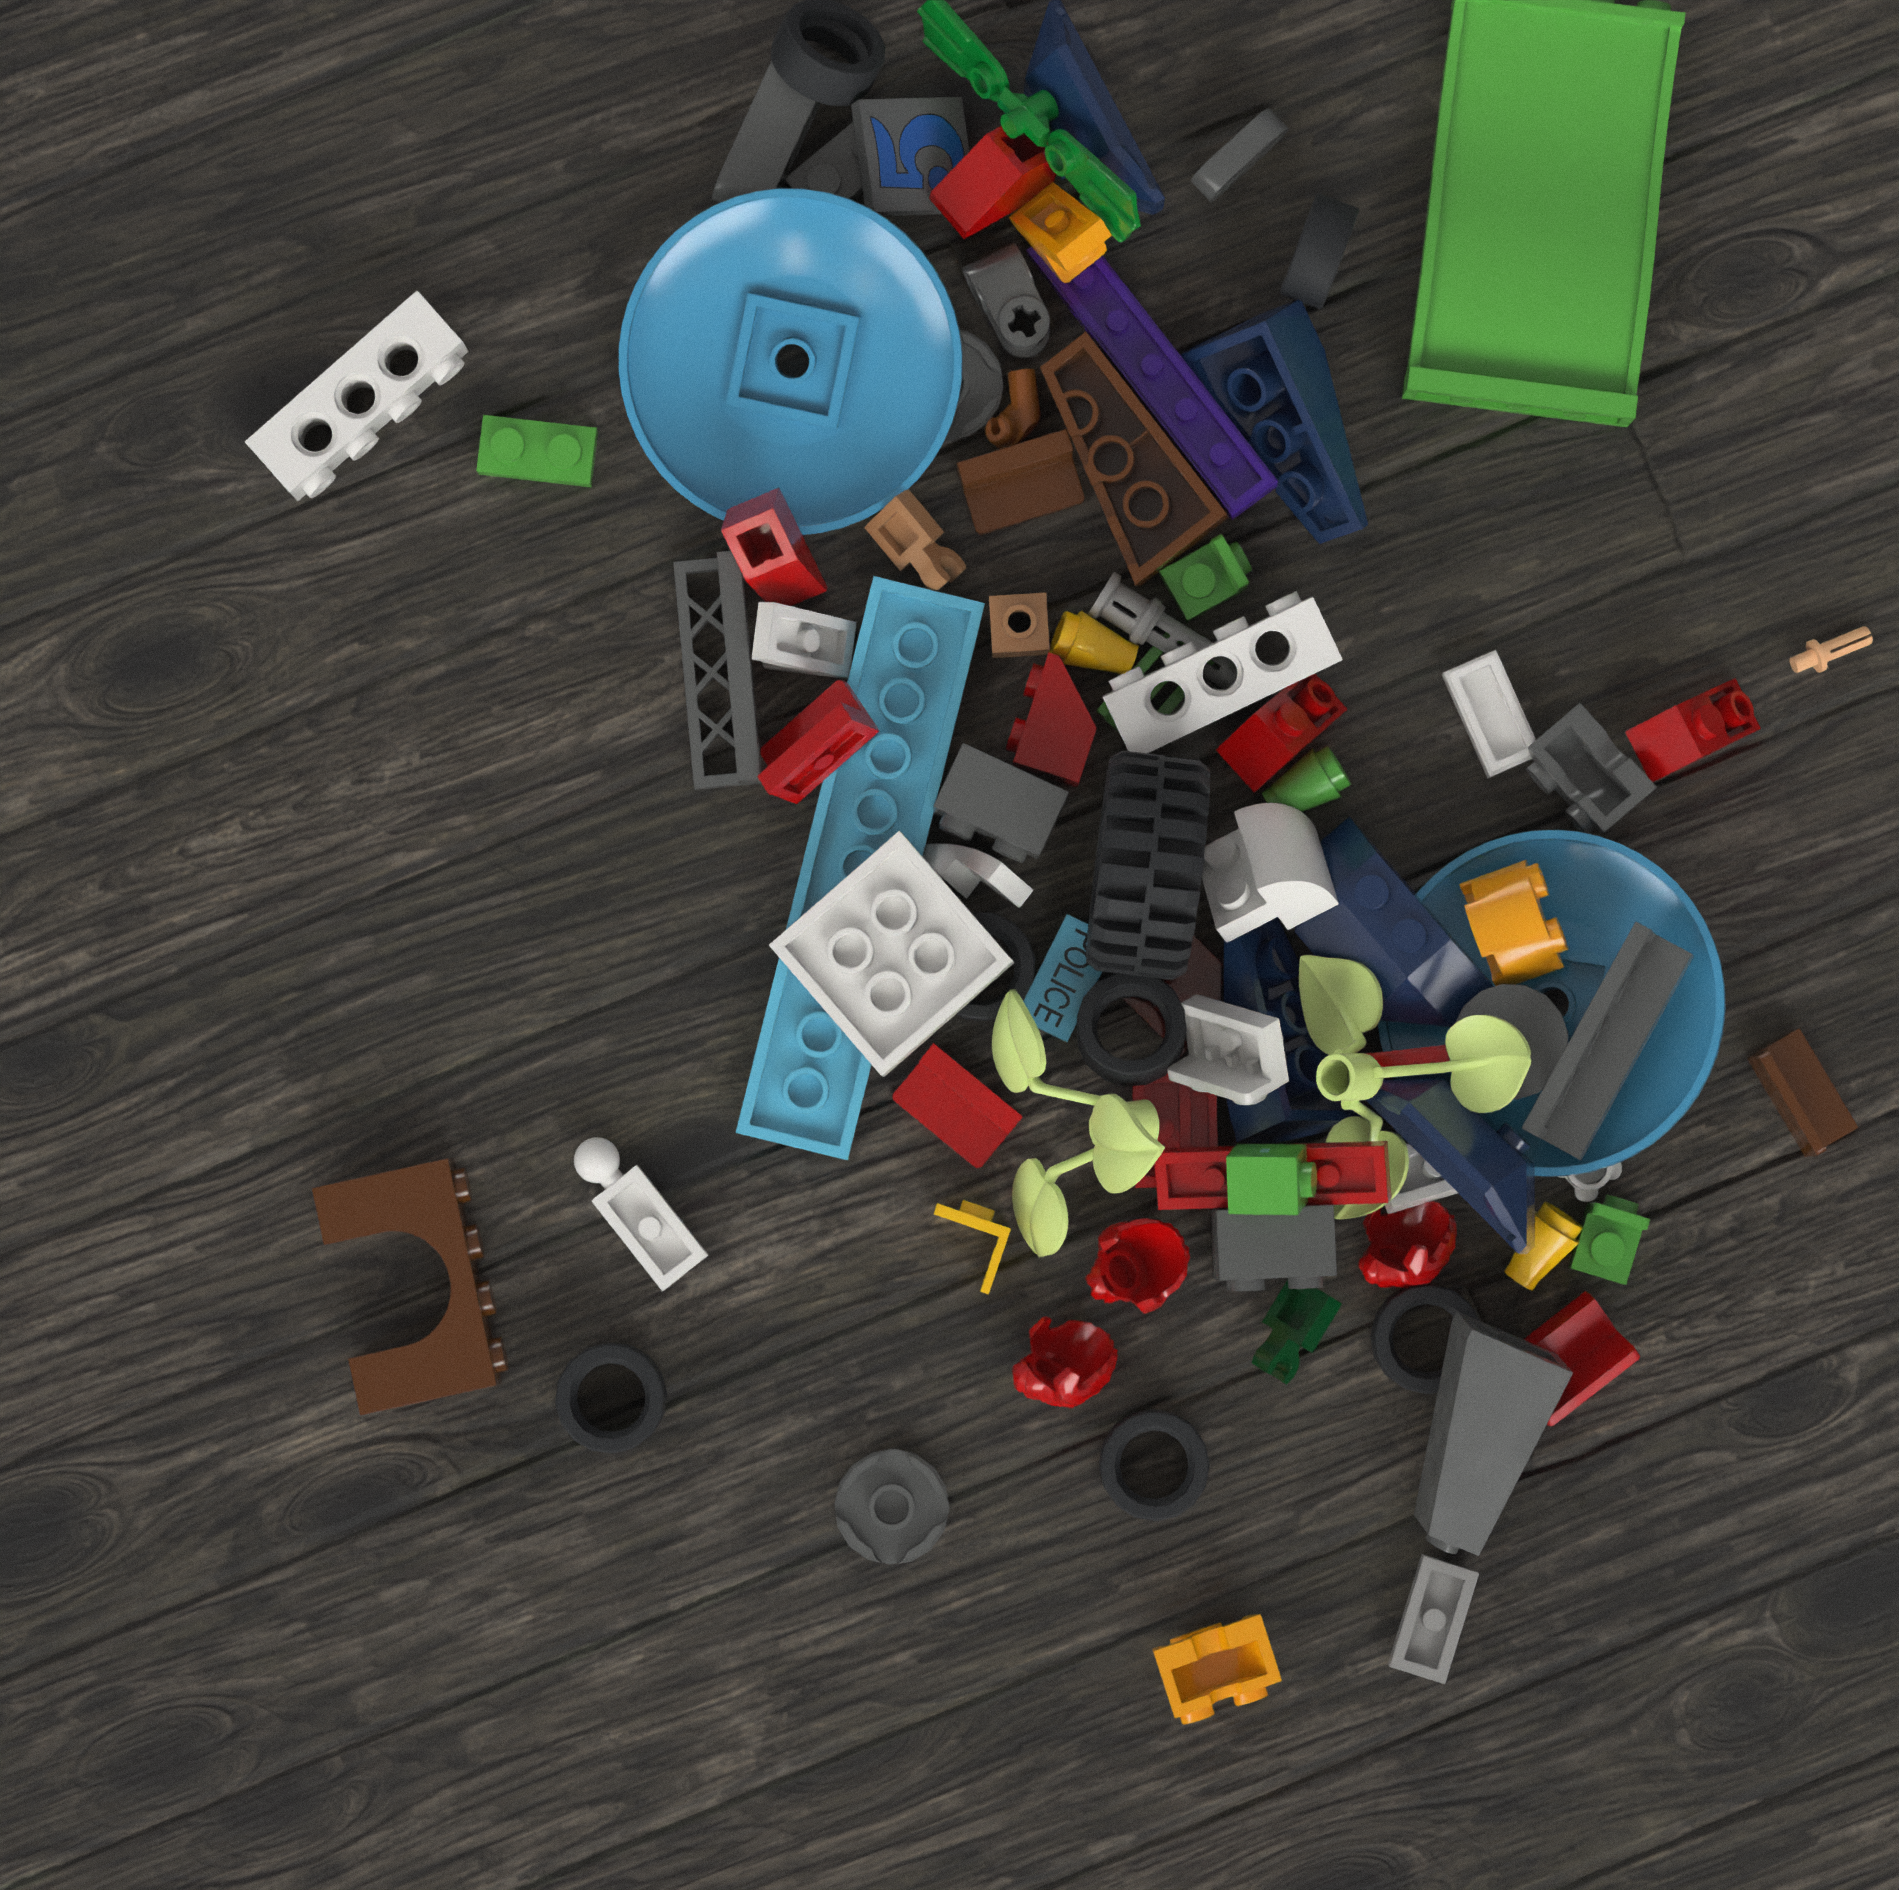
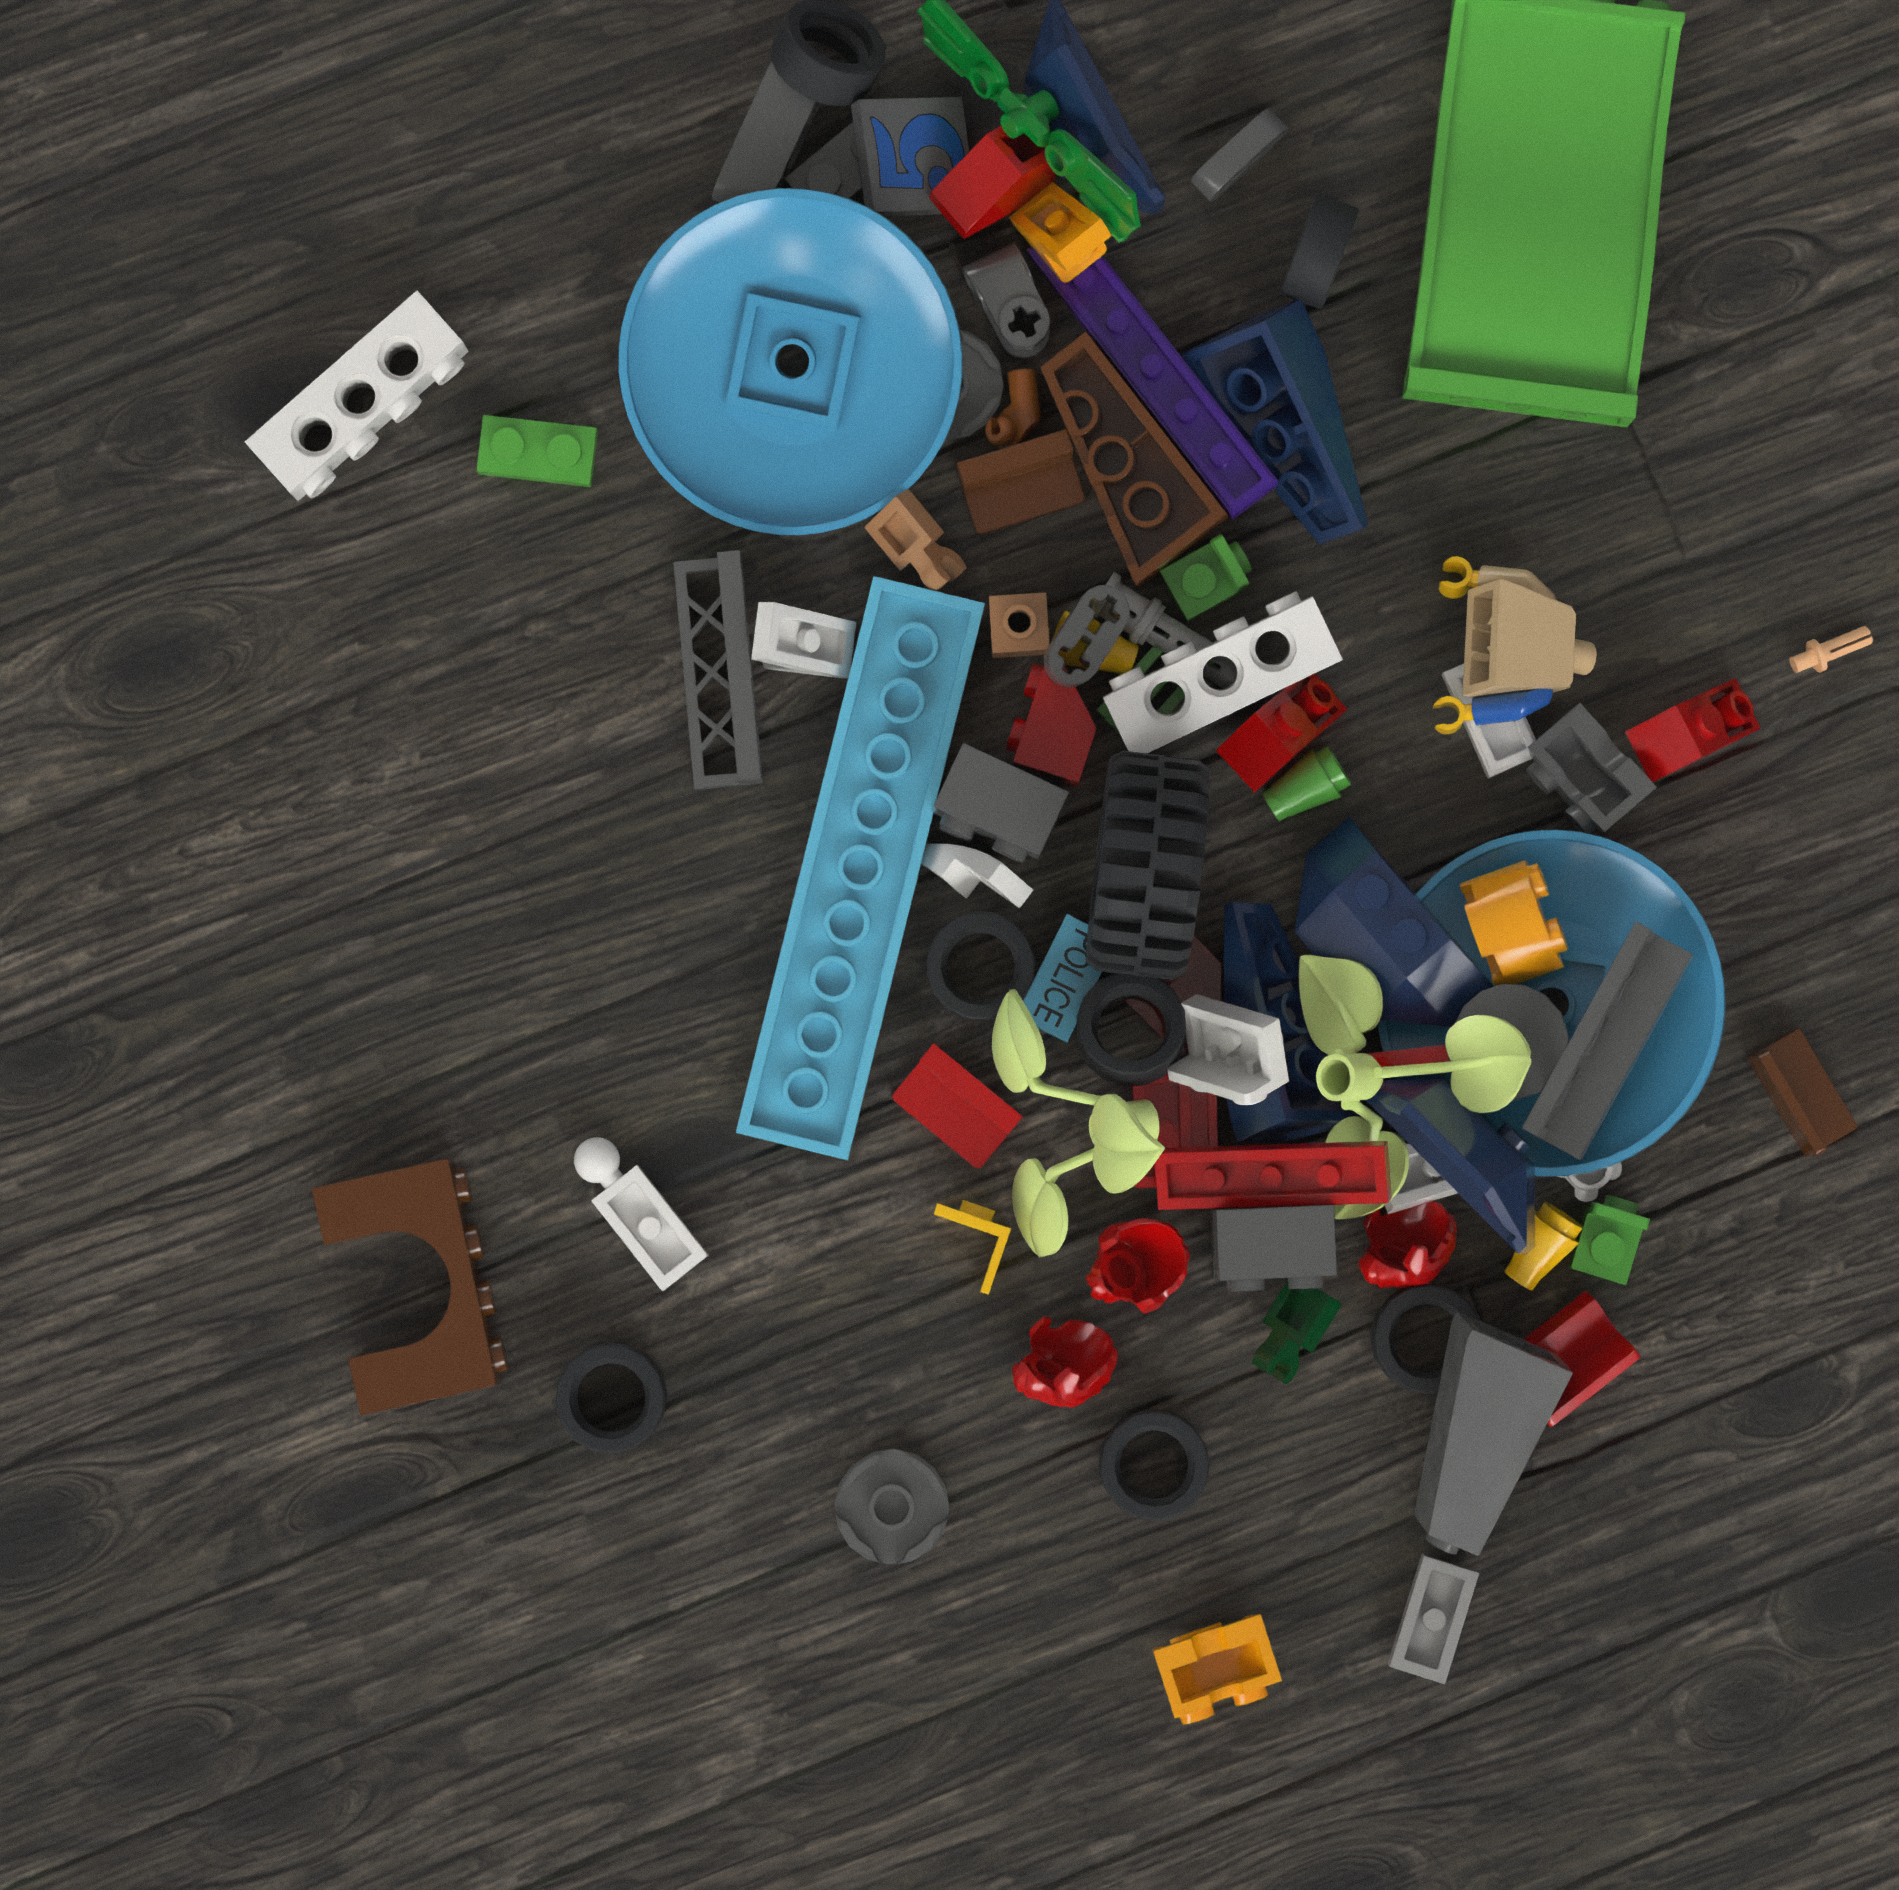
red slope [721,487,828,606] -> none
red panel [757,680,879,804] -> none
white plate [769,831,1015,1077] -> none
white brick [1202,803,1339,943] -> none
bright green brick [1226,1144,1317,1215] -> none
none -> dark grey beam [1044,585,1130,688]
none -> tan torso [1433,556,1597,734]

